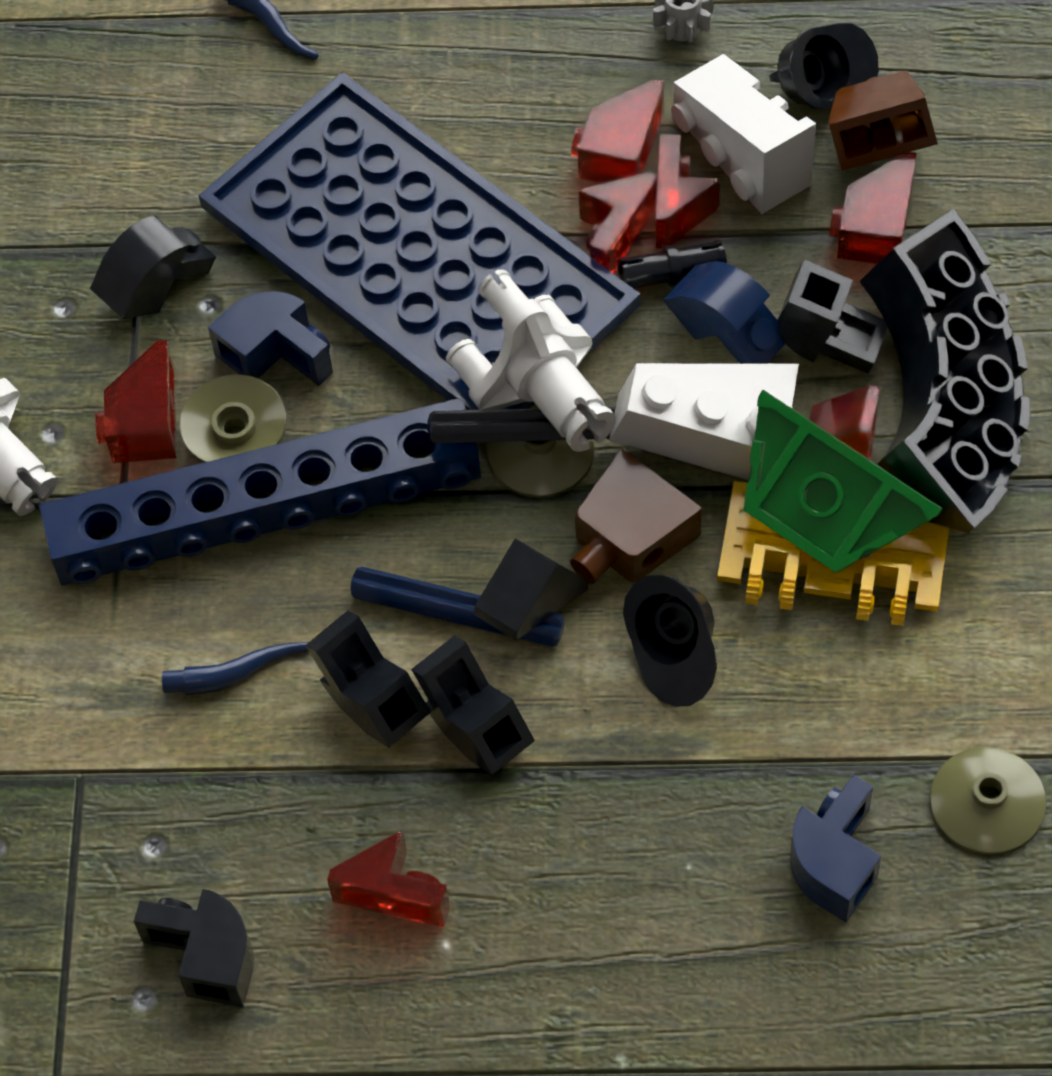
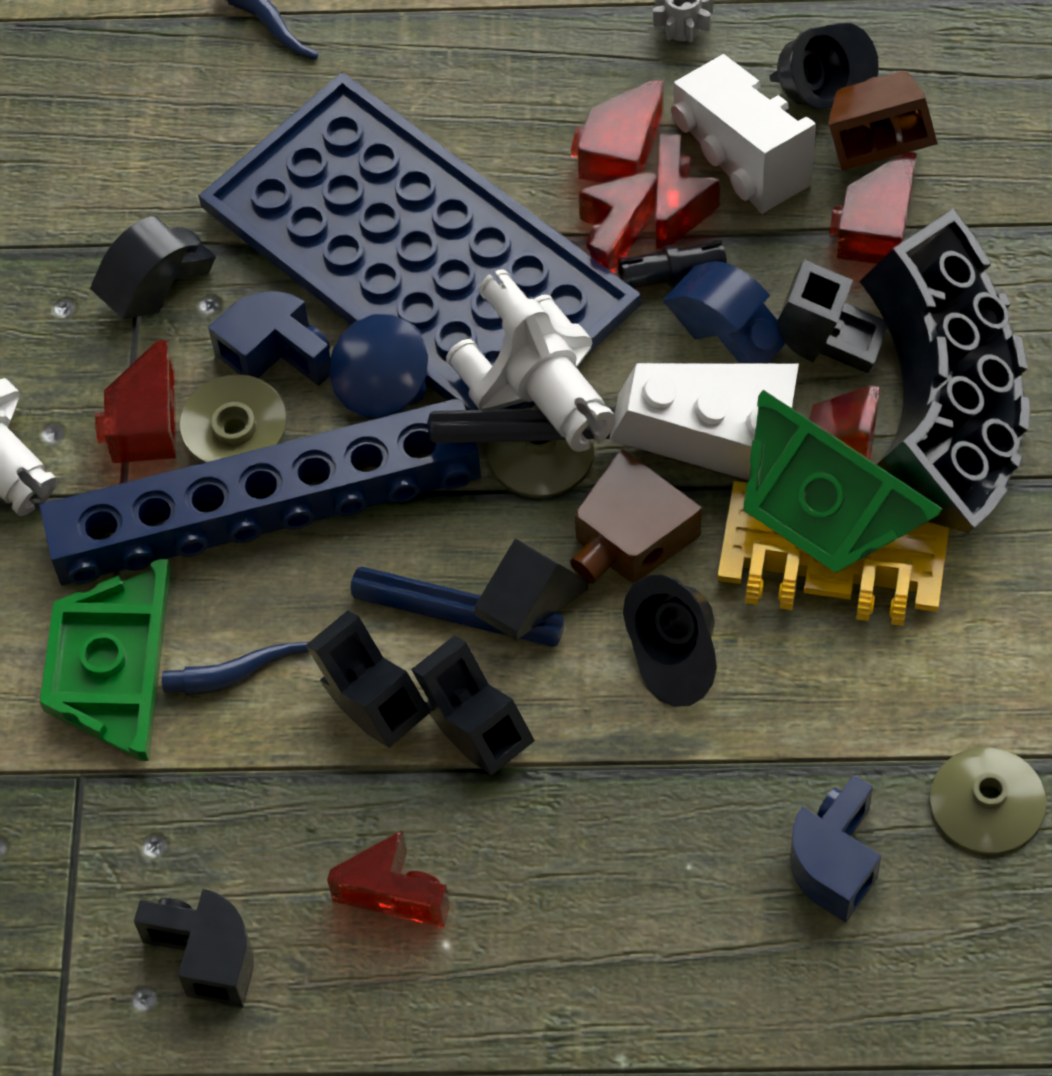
none -> green wing [39,559,171,761]
none -> dark blue dish [329,314,428,417]

